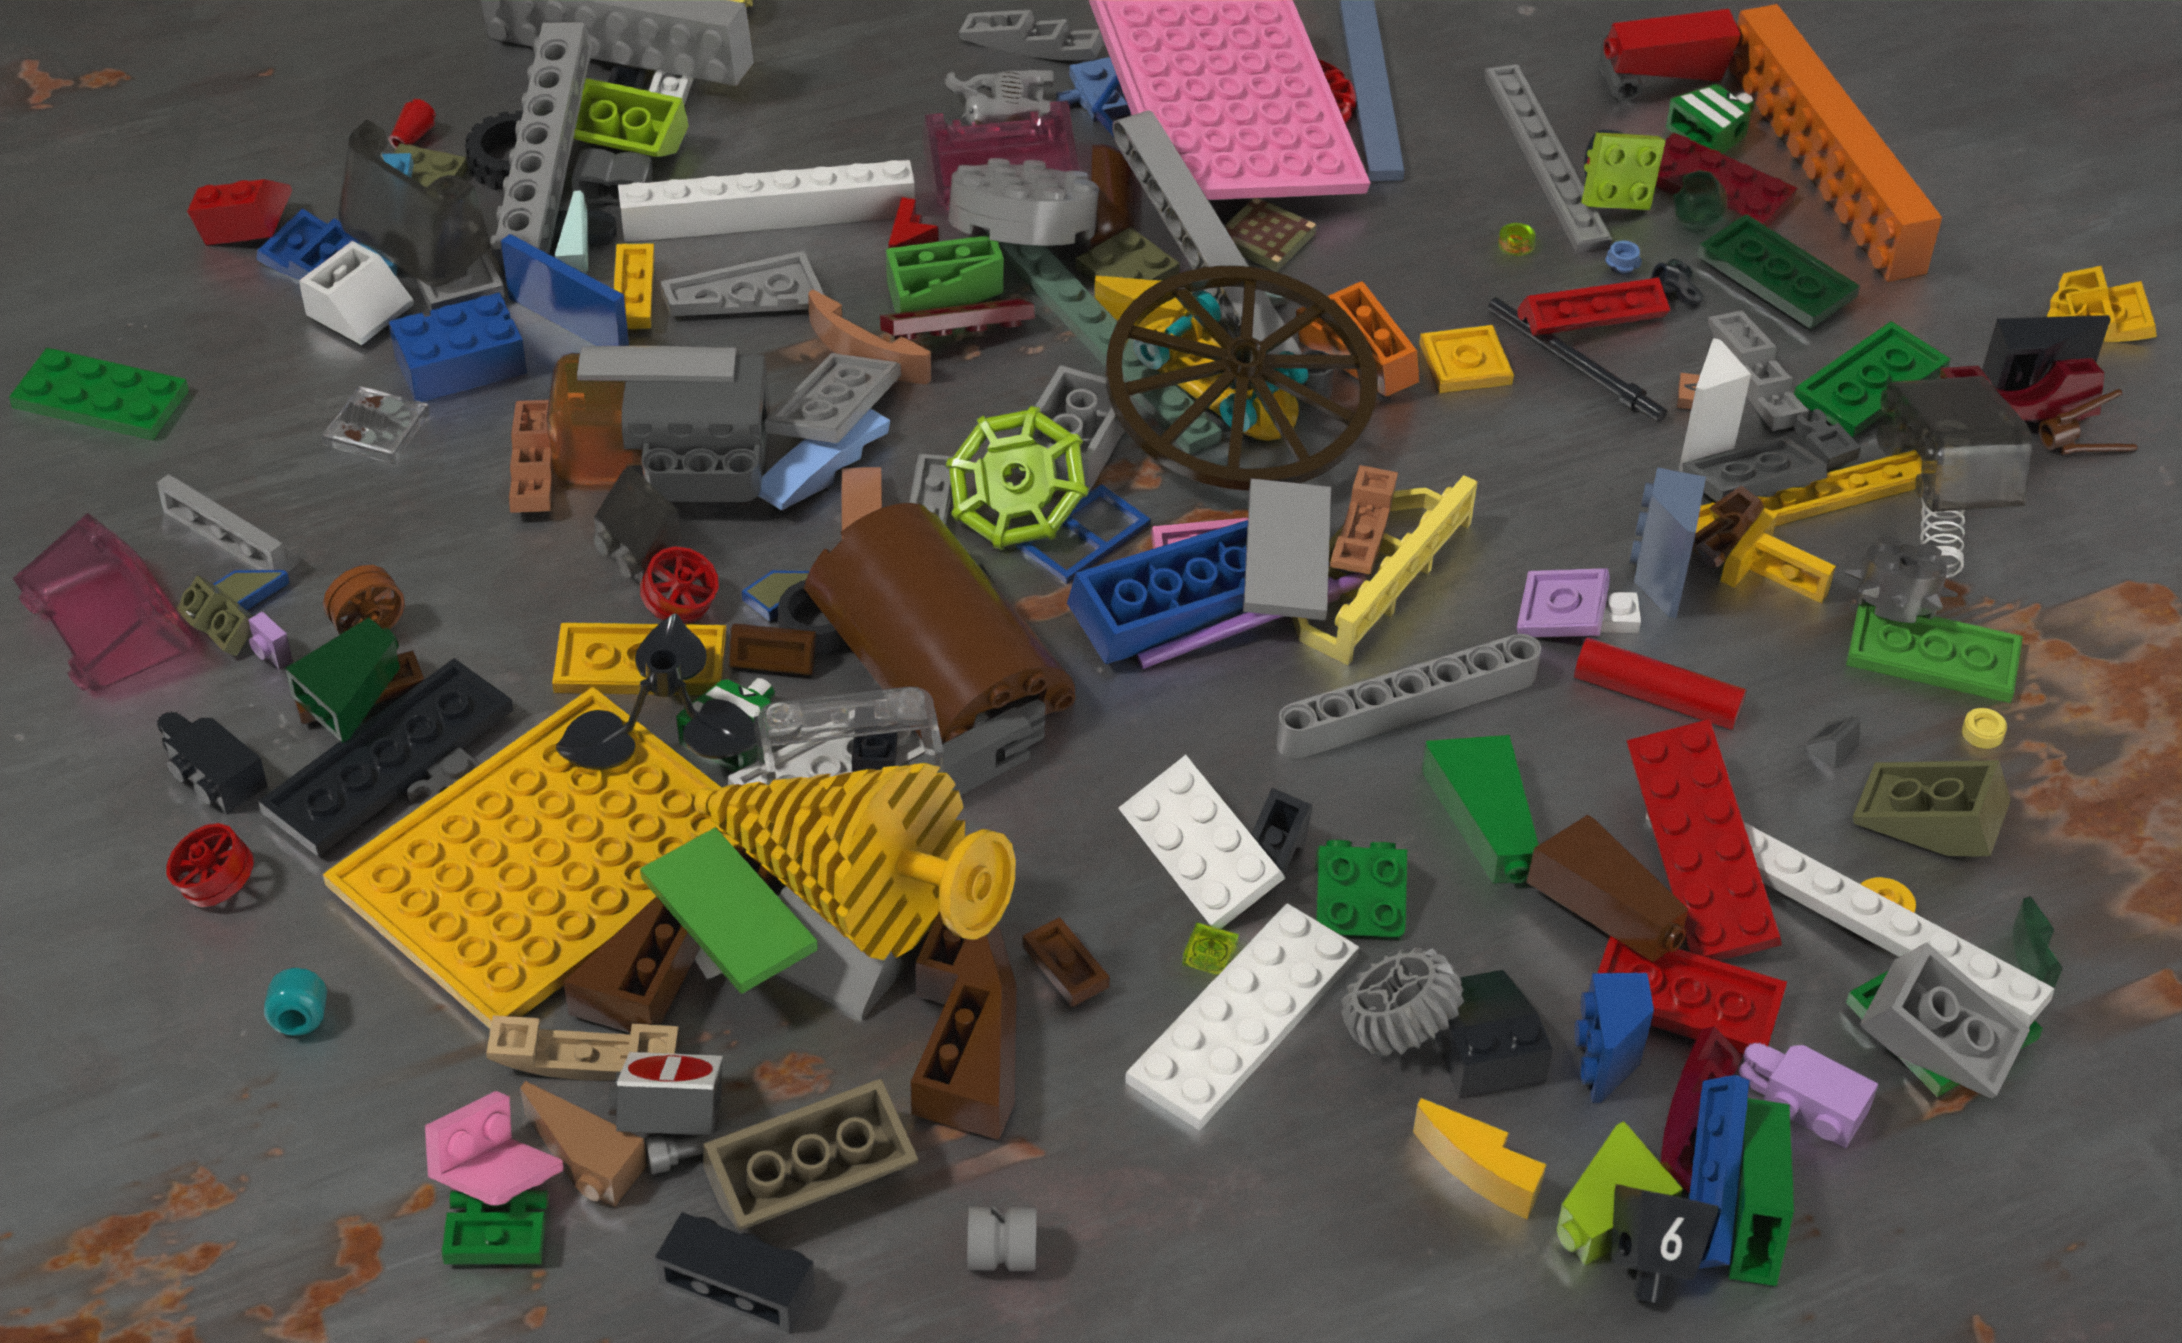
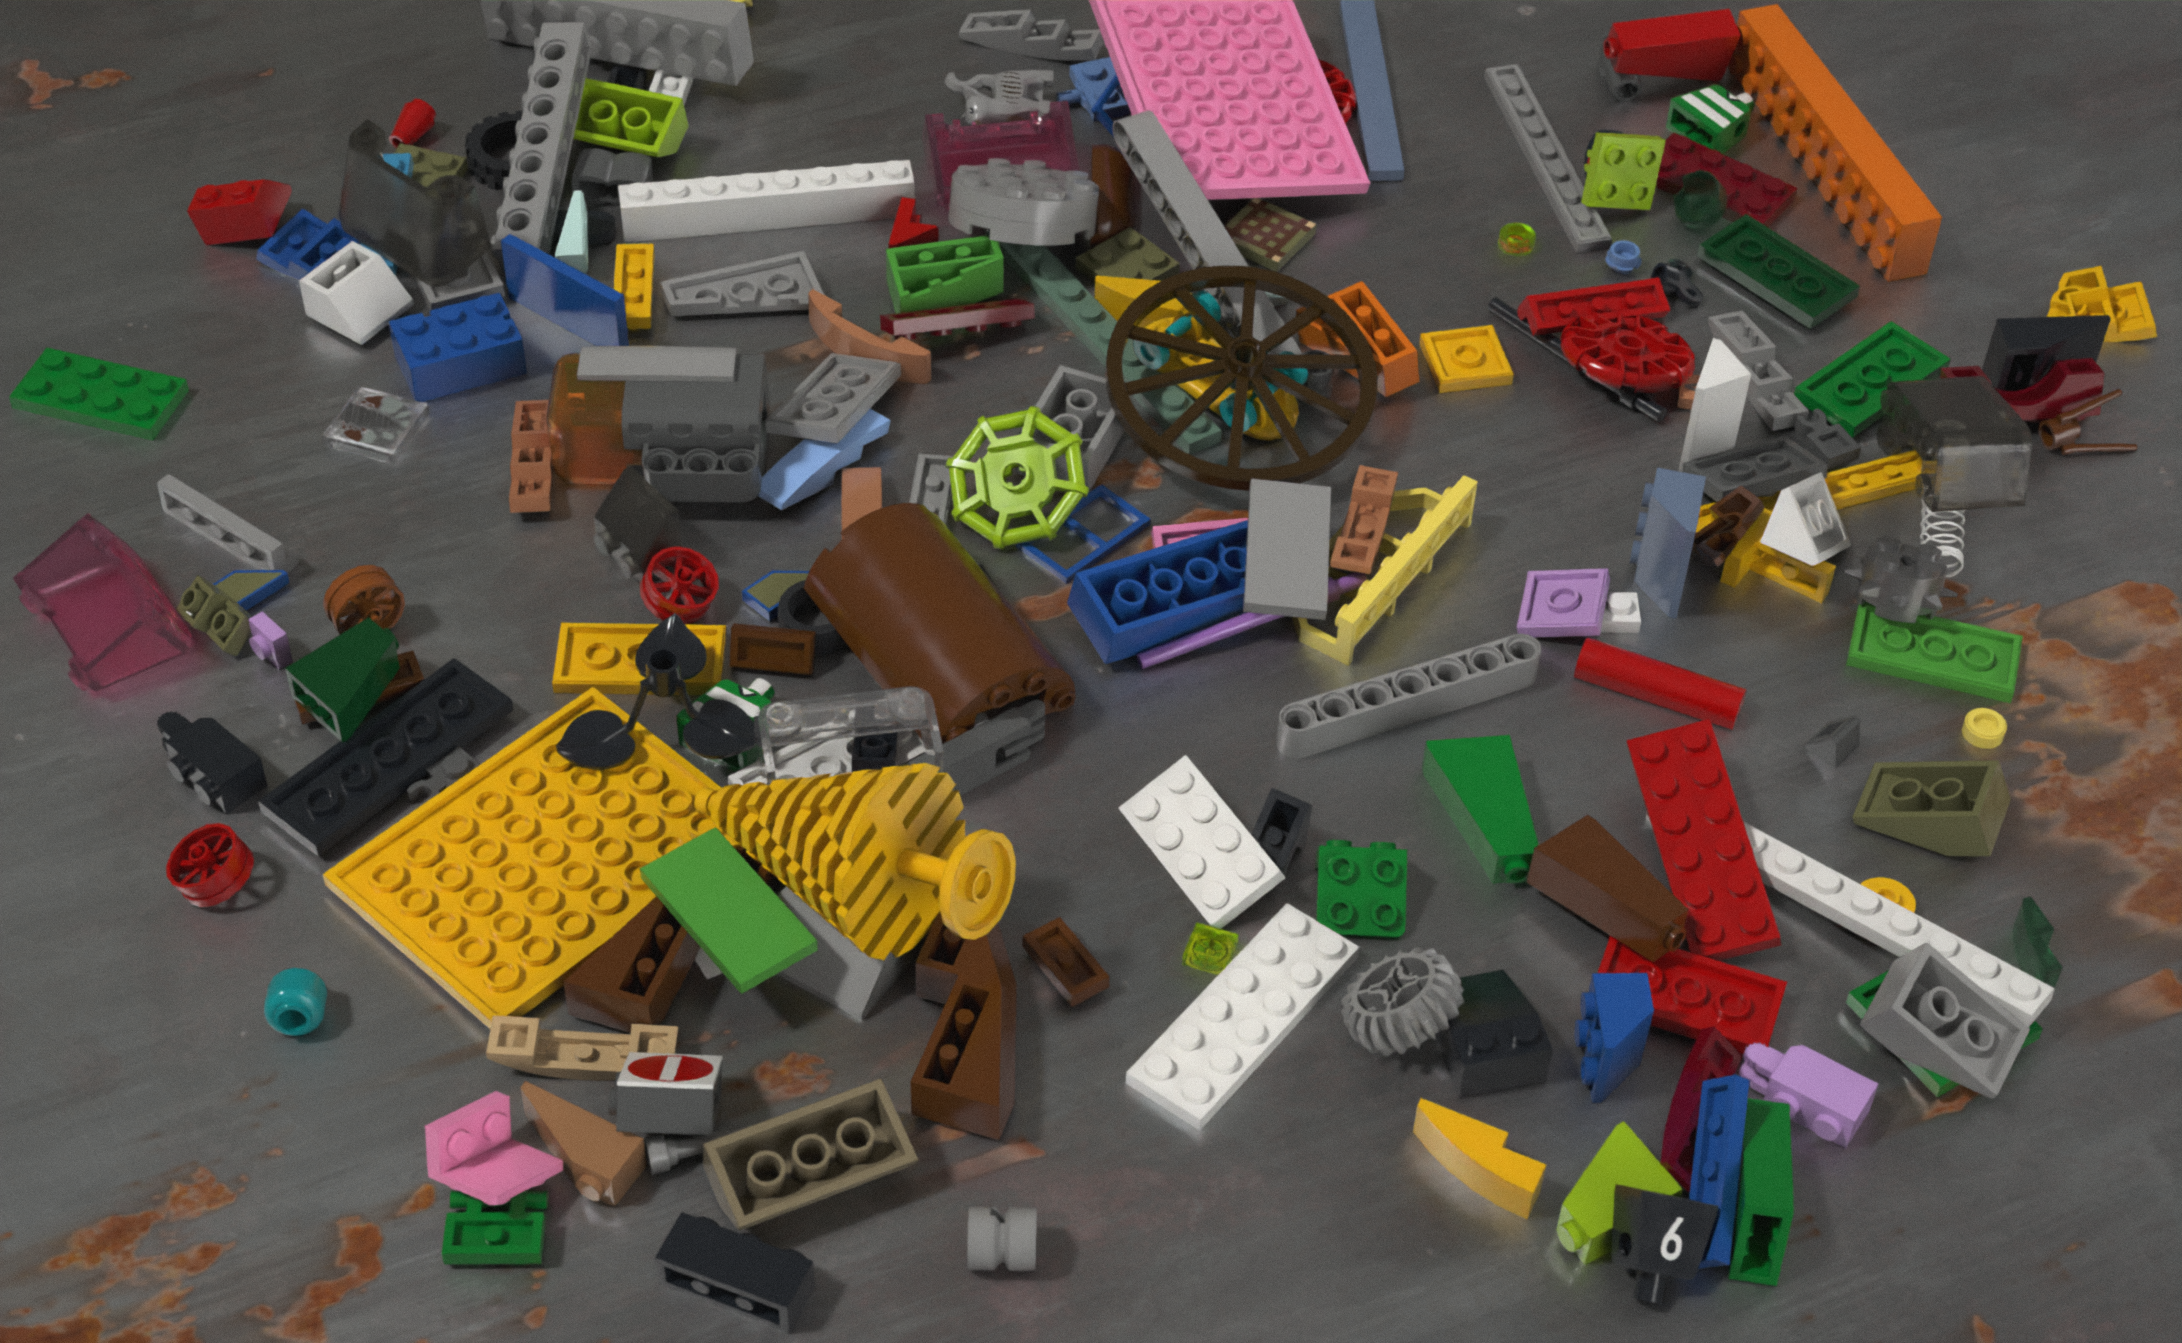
none -> red plate [1560,311,1695,393]
none -> white slope [1760,472,1851,566]

